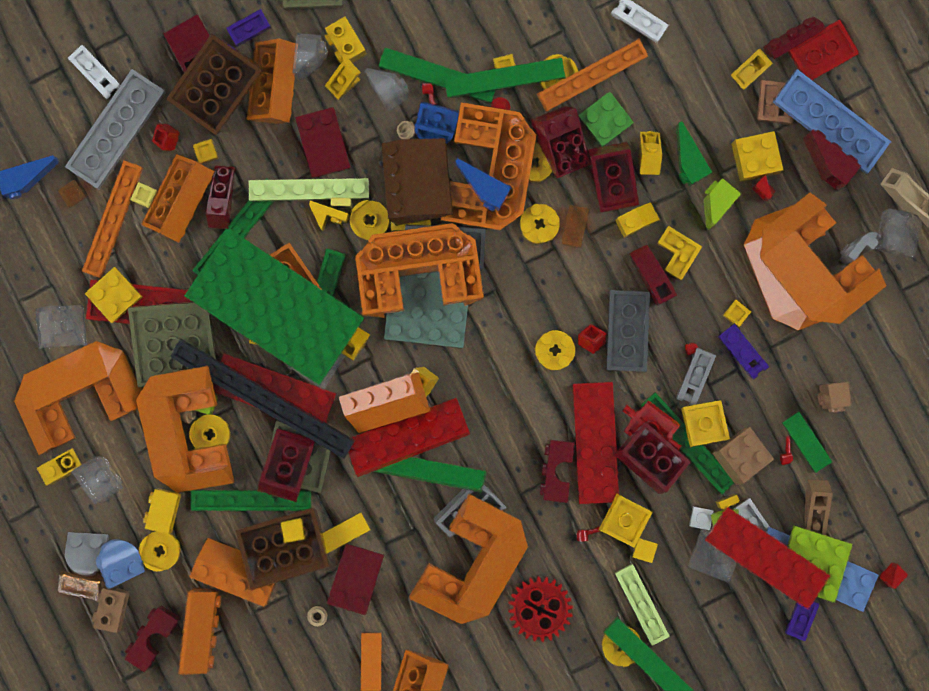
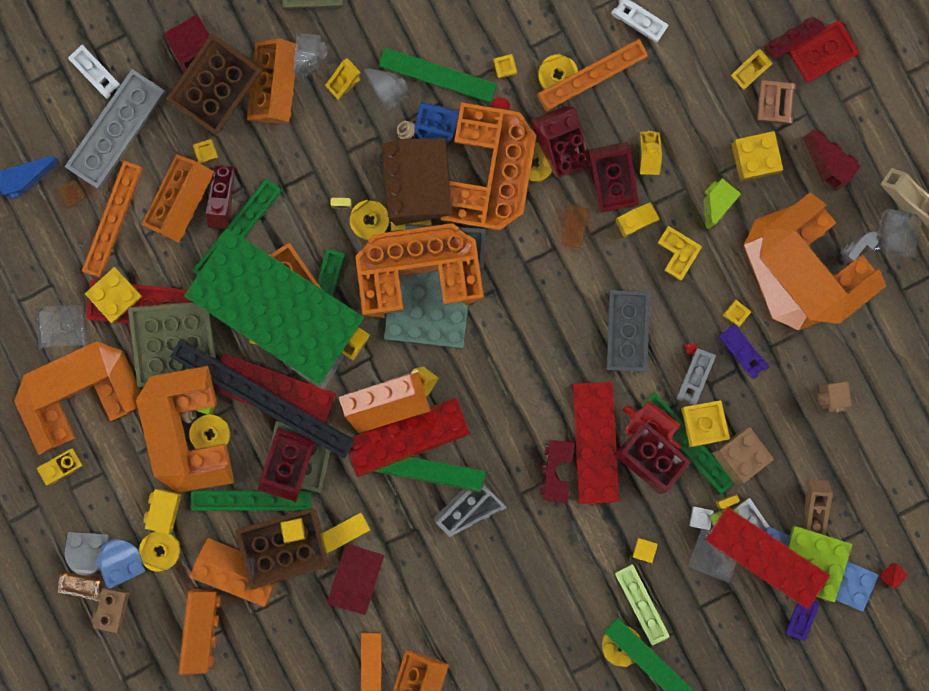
clear slope [71,456,123,504] -> none
dark red arch [125,605,181,672] -> none
light yellow tile [130,182,157,208] -> none
red slope [152,124,180,151] -> none
dark purple plate [226,9,271,47] -> none
yellowish green plate [249,178,369,201] -> none
dark red slope [295,107,351,178] -> none
tan plate [307,606,328,627] -> none
yellow slope [309,201,349,232] -> none
yellow brick [324,16,367,63] -> none
orange slope [409,494,528,624] -> none
red hand [422,83,436,105] -> none
green tile [444,58,565,98] -> none
blue slope [456,158,511,211] -> none
red gear [508,576,573,642] -> none
yellow plate [520,204,559,244] -> none
yellow plate [535,330,575,370] -> none
red hand [577,527,601,541] -> none
bright green plate [578,92,634,147] -> none
red slope [578,324,606,354] -> none
yellow plate [599,494,653,548] -> none
dark red slope [629,244,677,306] -> none
green slope [676,121,712,187] -> none
red slope [752,175,776,201] -> none
medium blue plate [772,69,891,174] -> none
red hand [780,436,793,465] -> none
green tile [781,412,832,473] -> none

